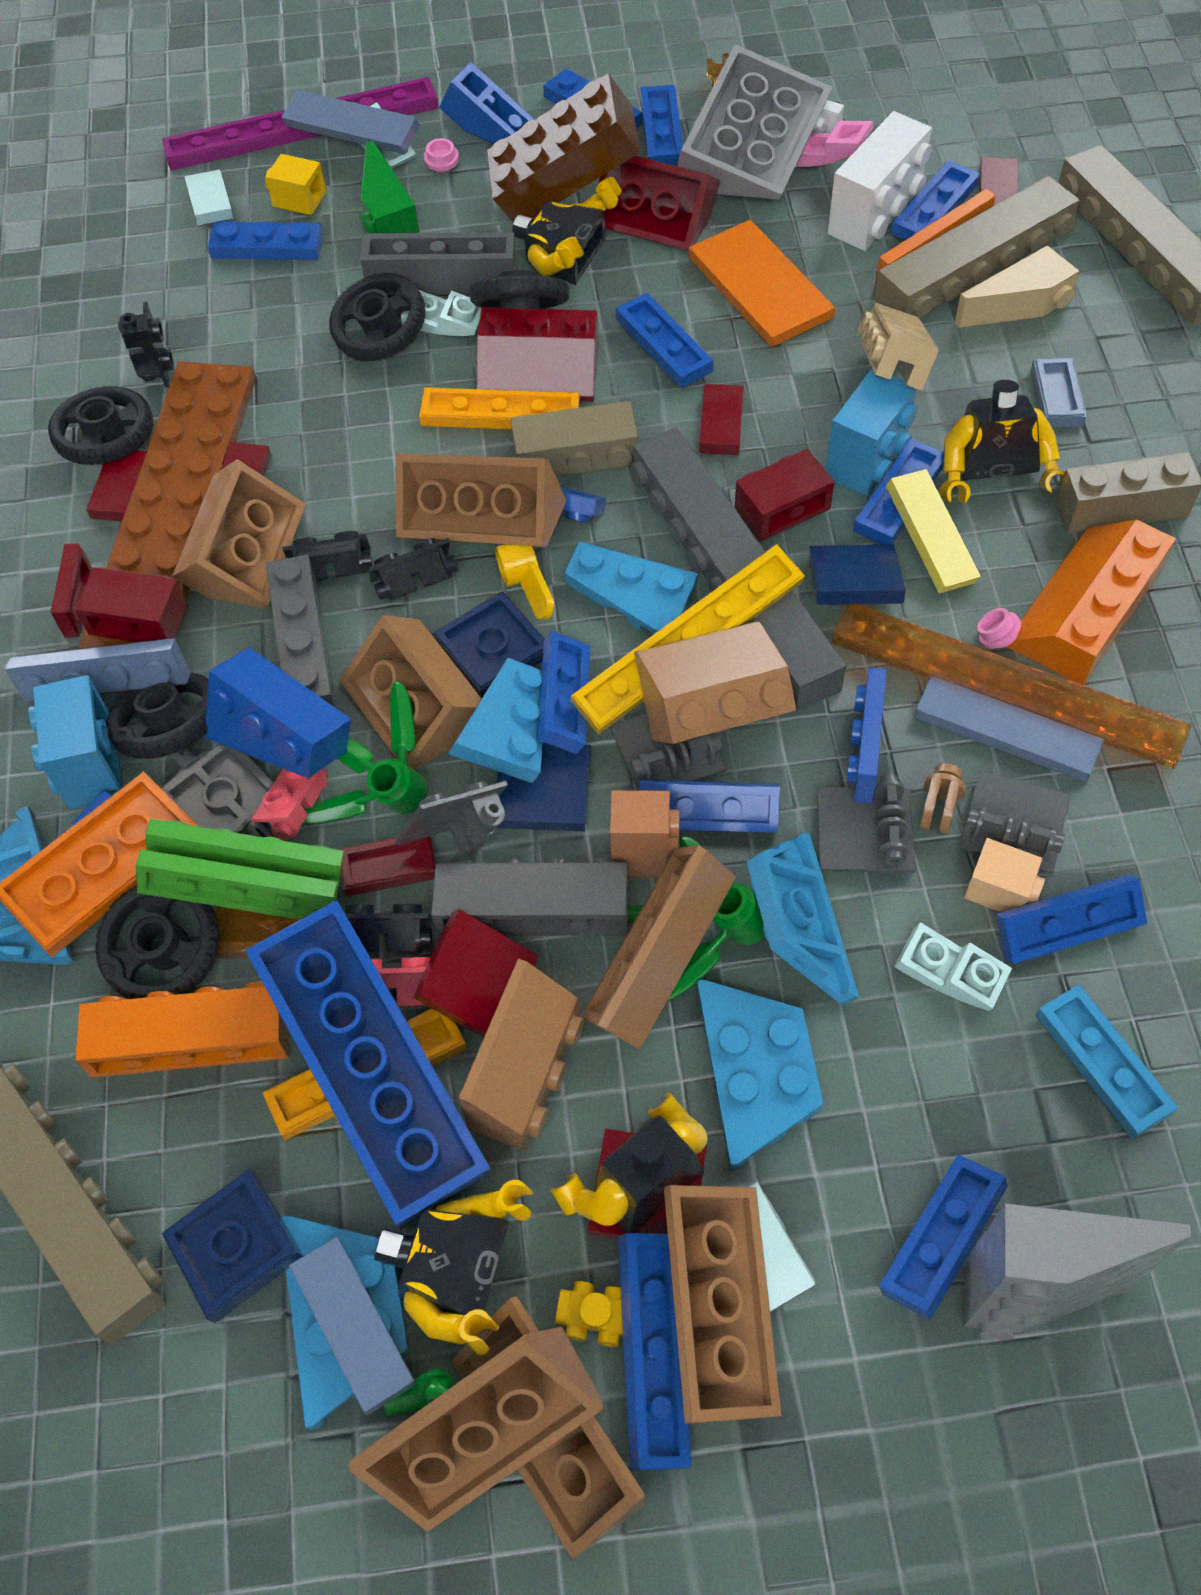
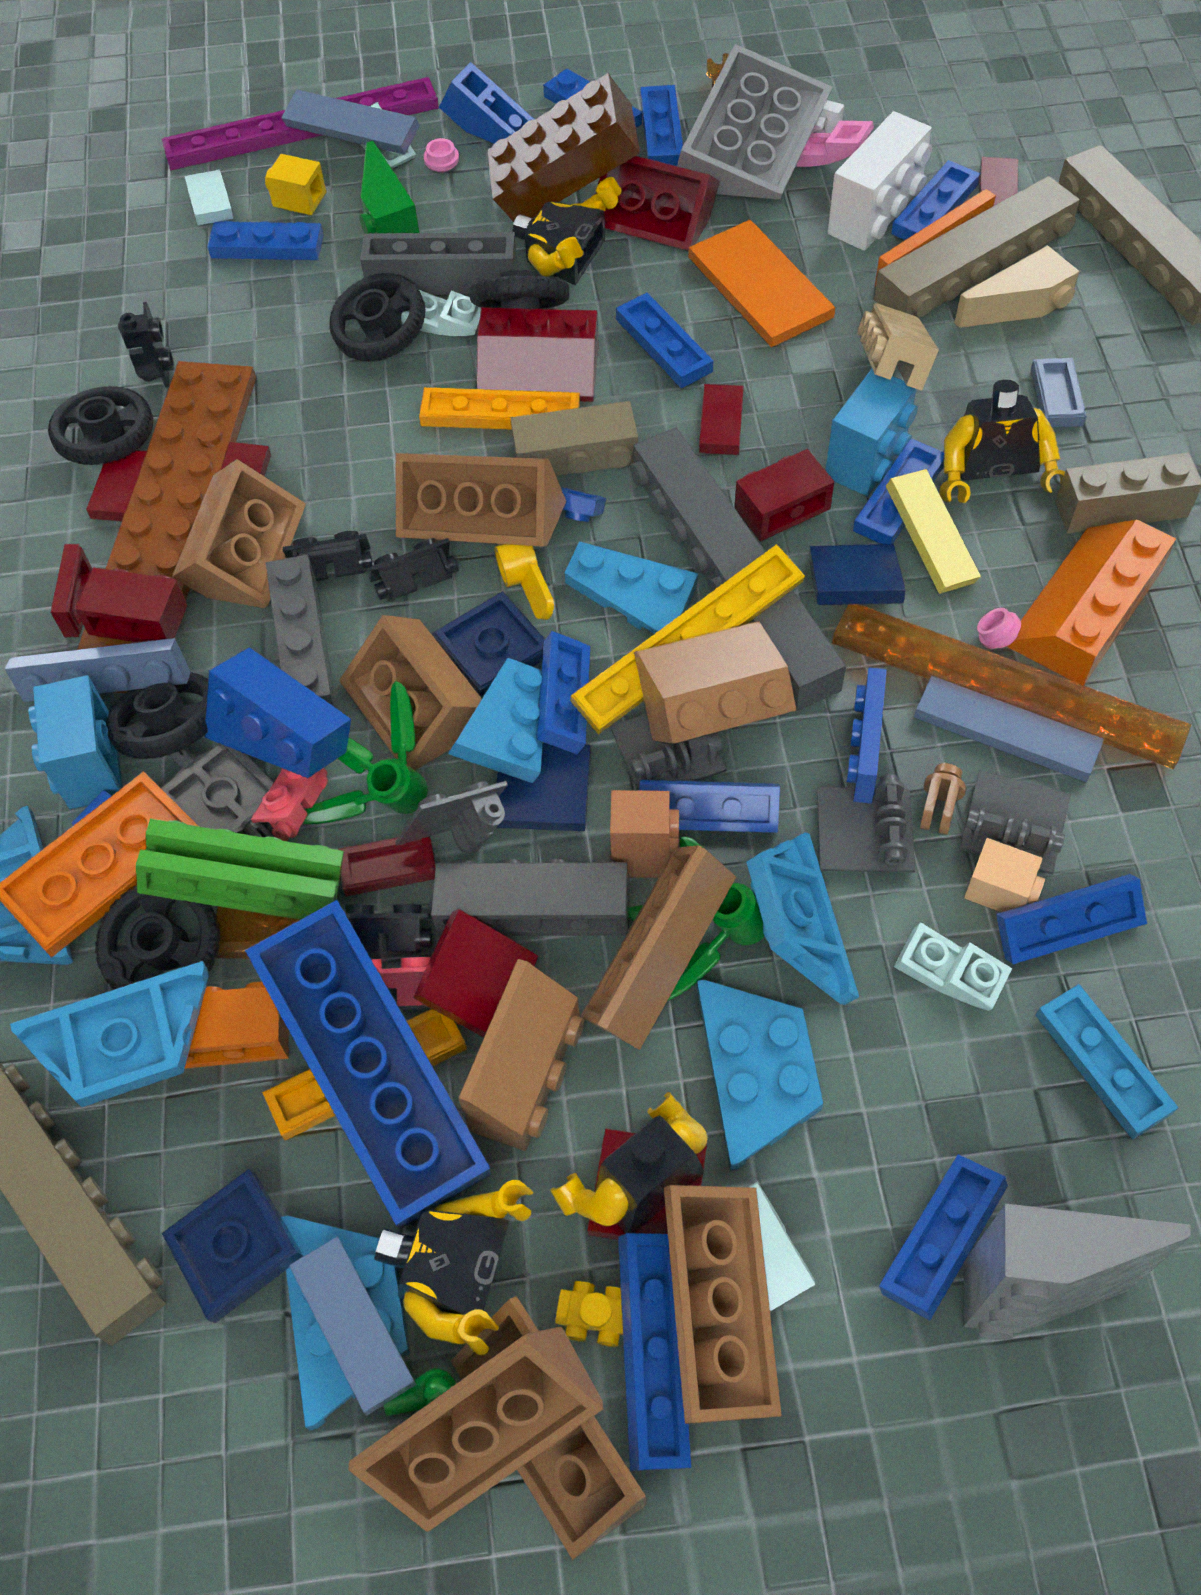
none -> dark azure wing [10,961,209,1107]

